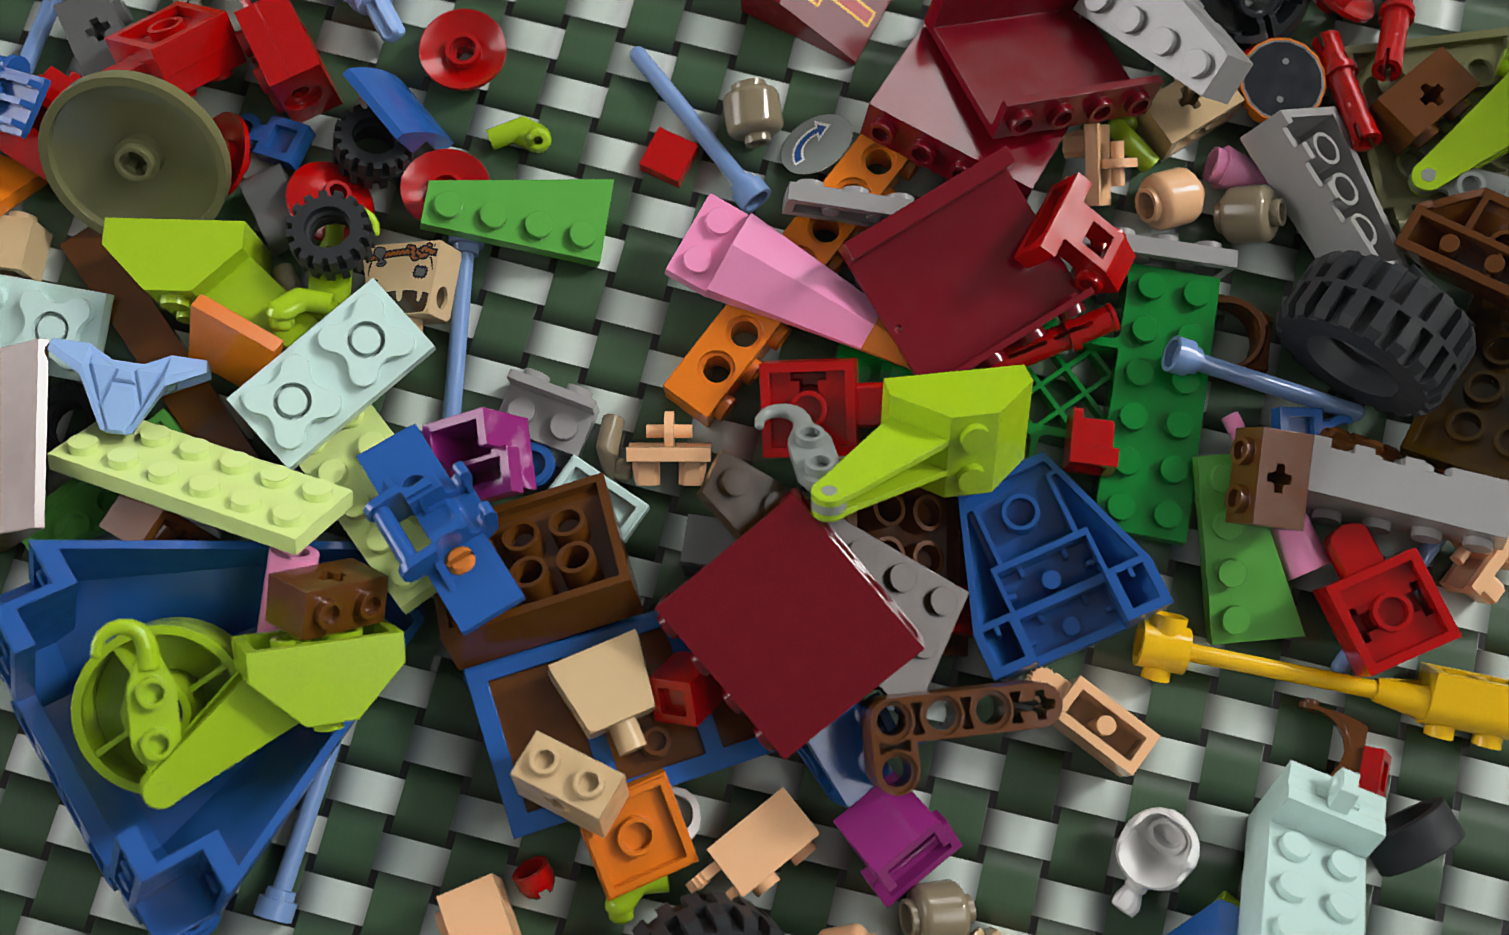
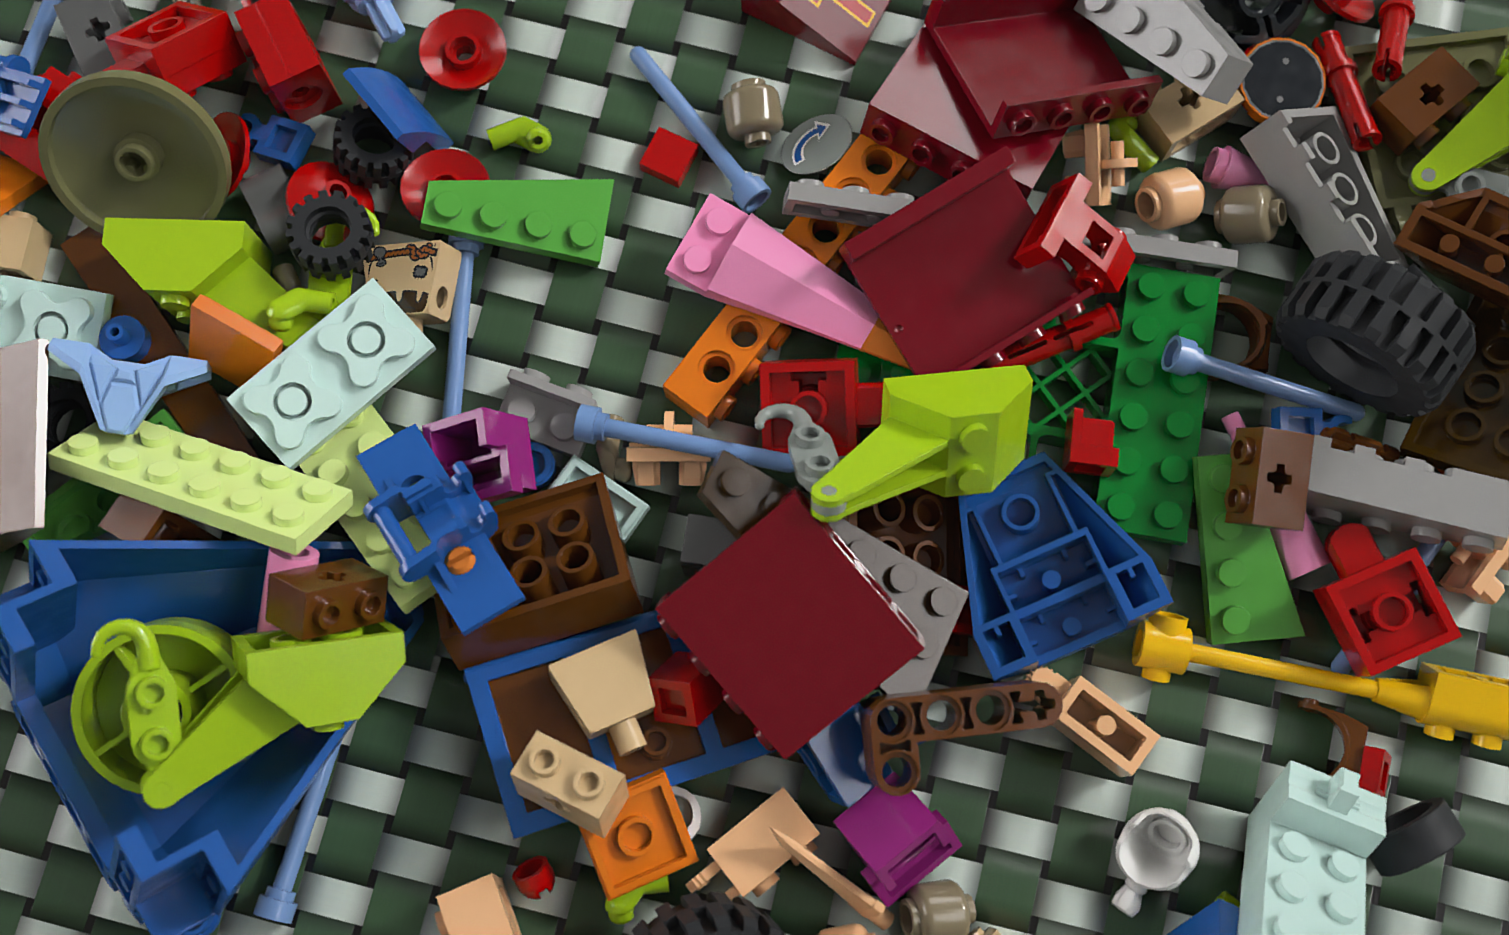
none -> blue tile [99,315,151,363]
none -> medium blue piece [574,404,794,473]
none -> light nougat bar [769,826,895,930]

